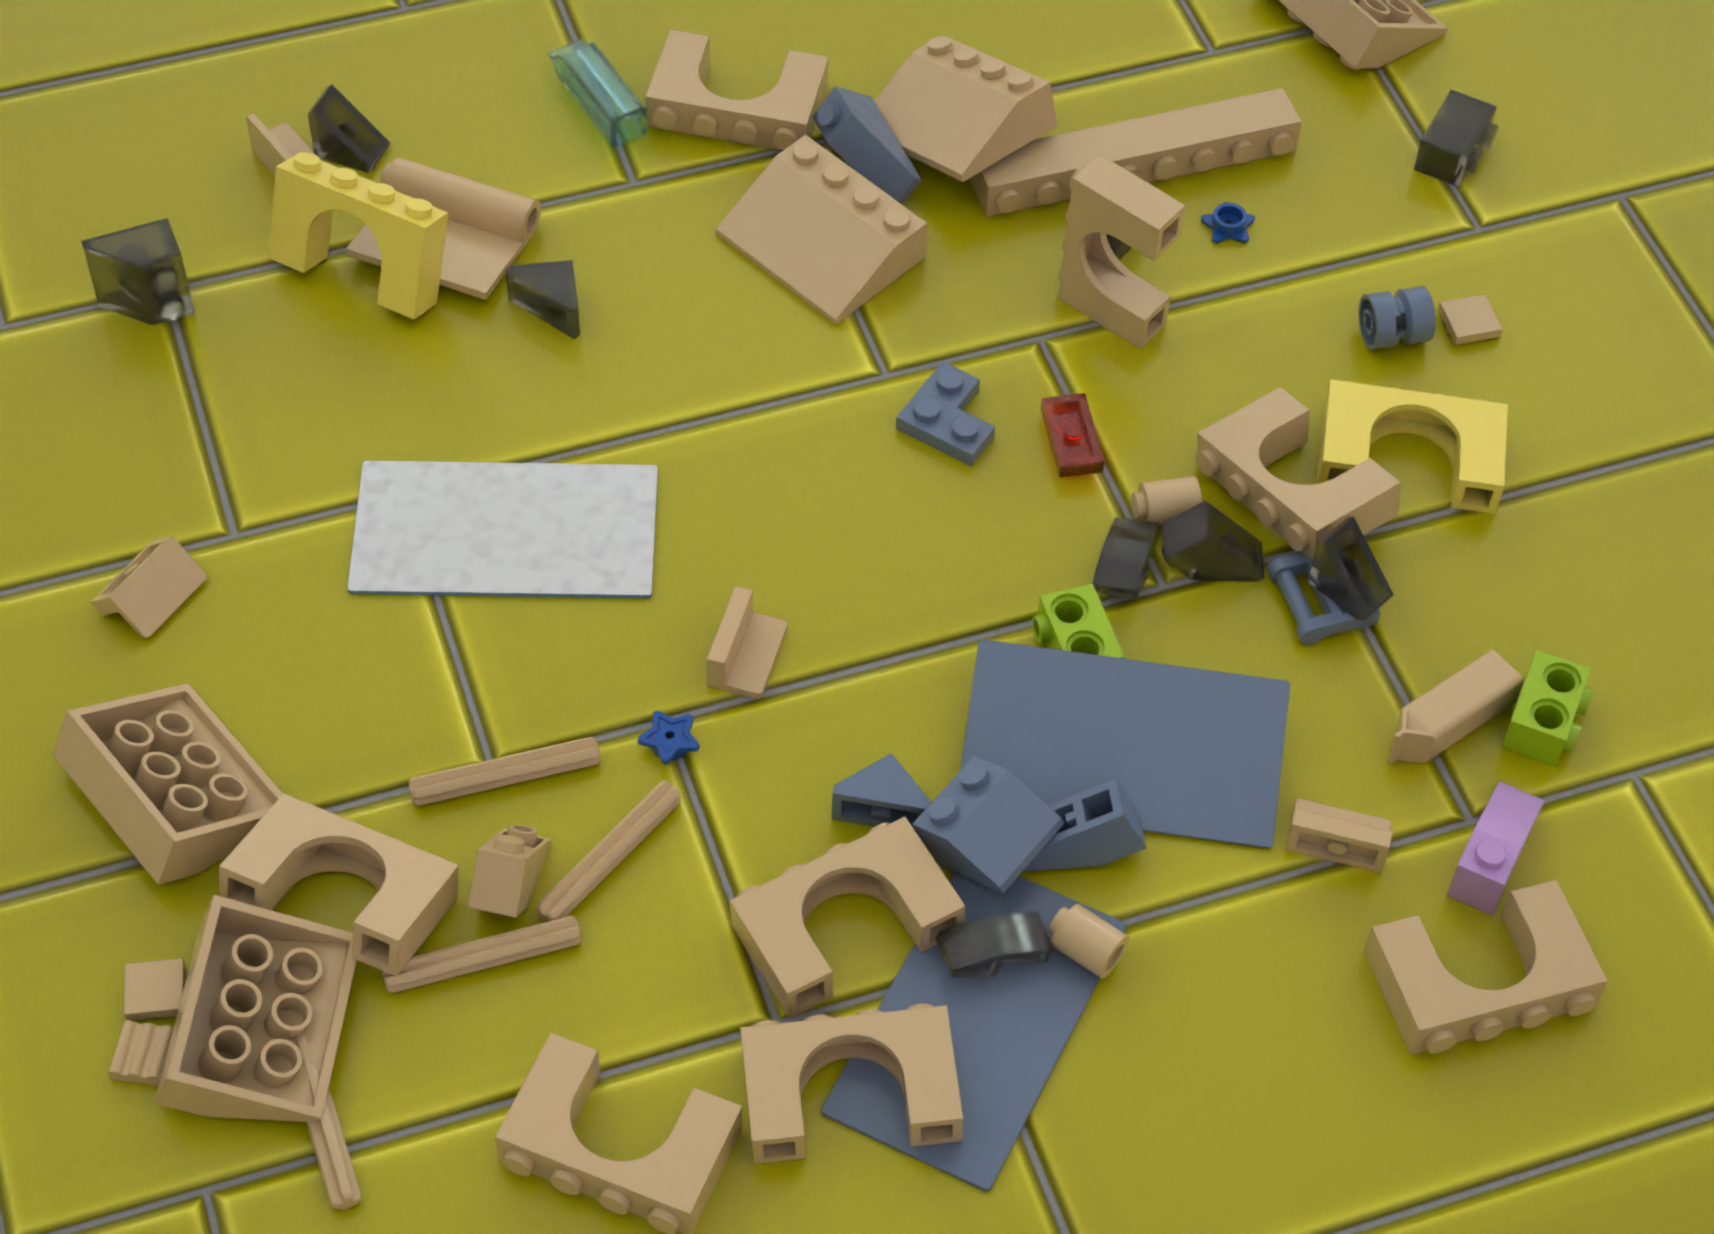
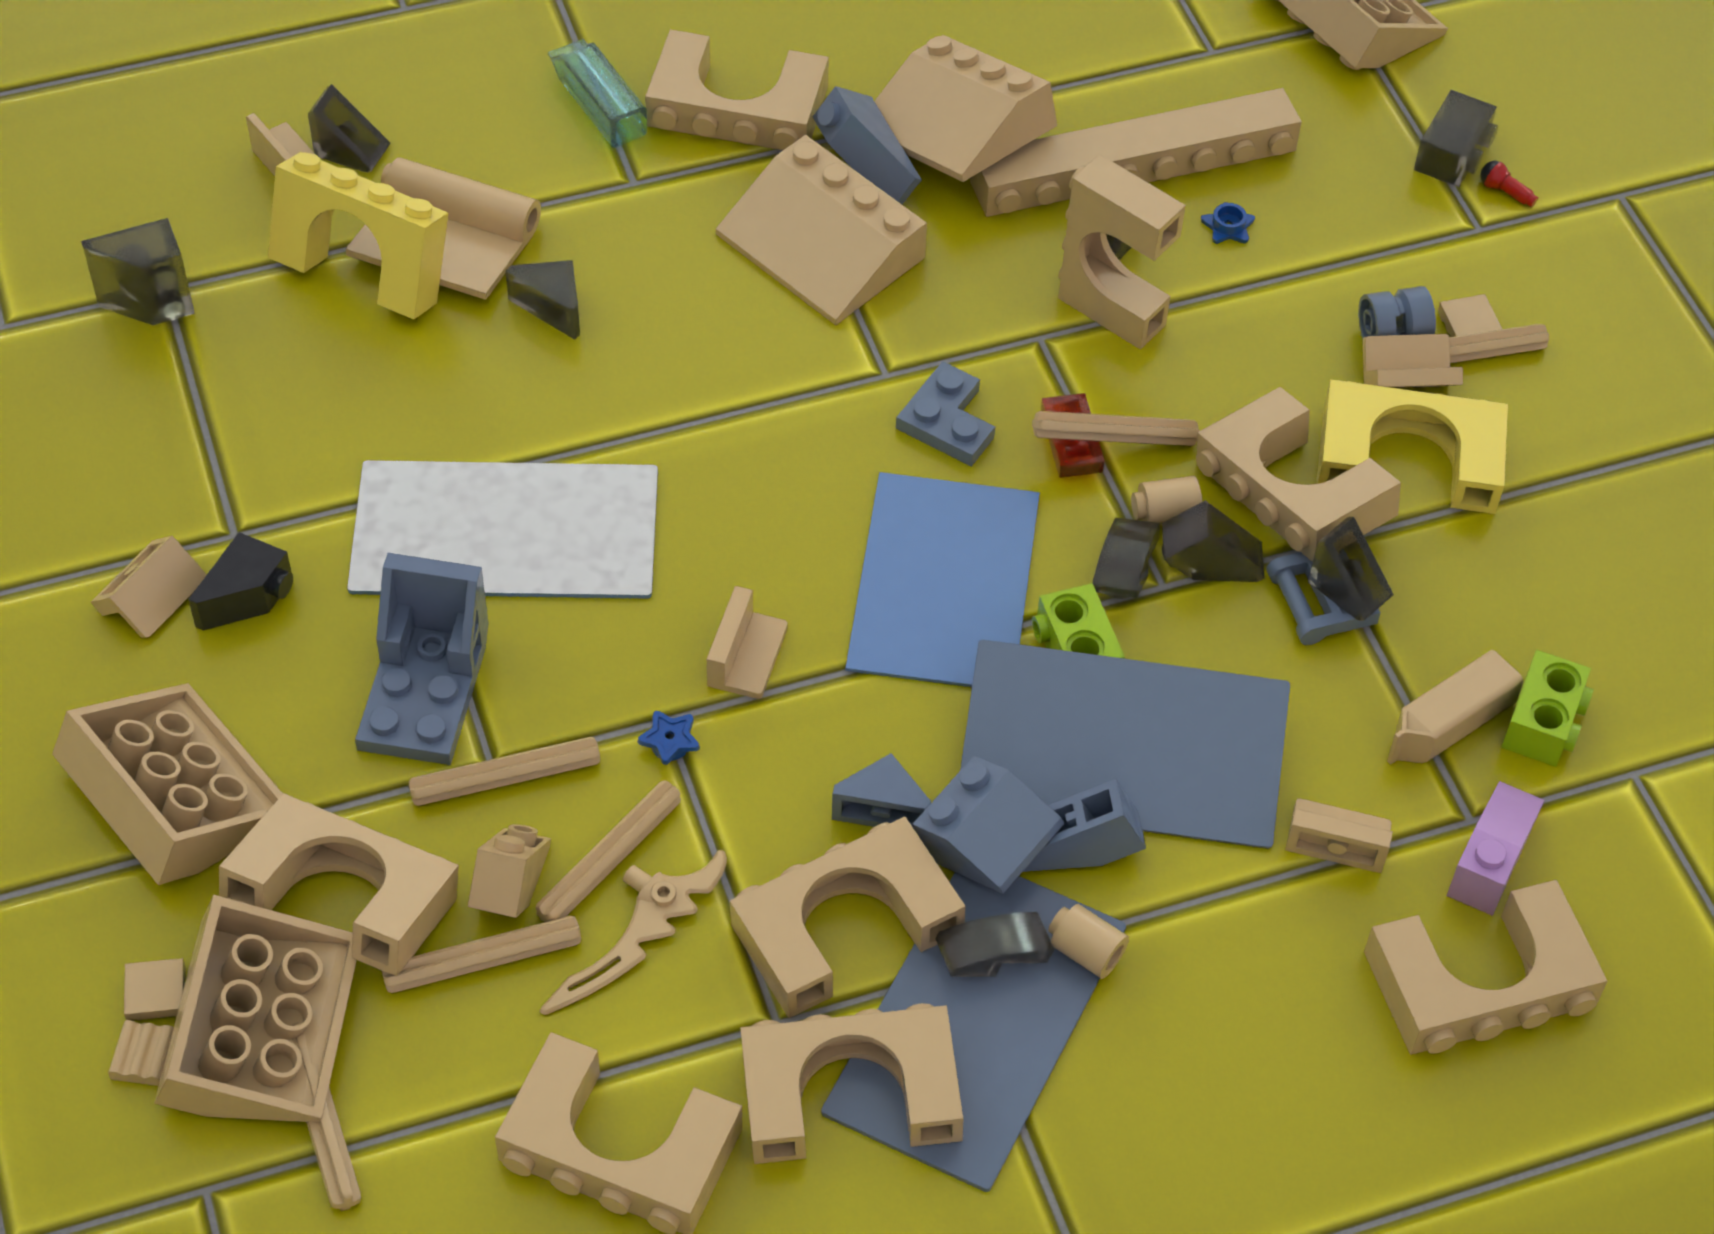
none -> black slope [188,532,293,631]
none -> sand blue bracket [355,553,489,765]
none -> tan piece [540,850,727,1015]
none -> medium blue piece [845,472,1040,687]
none -> tan axle [1032,411,1200,446]
none -> tan panel [1363,334,1463,388]
none -> tan axle [1449,324,1549,363]
none -> red piece [1480,160,1539,208]

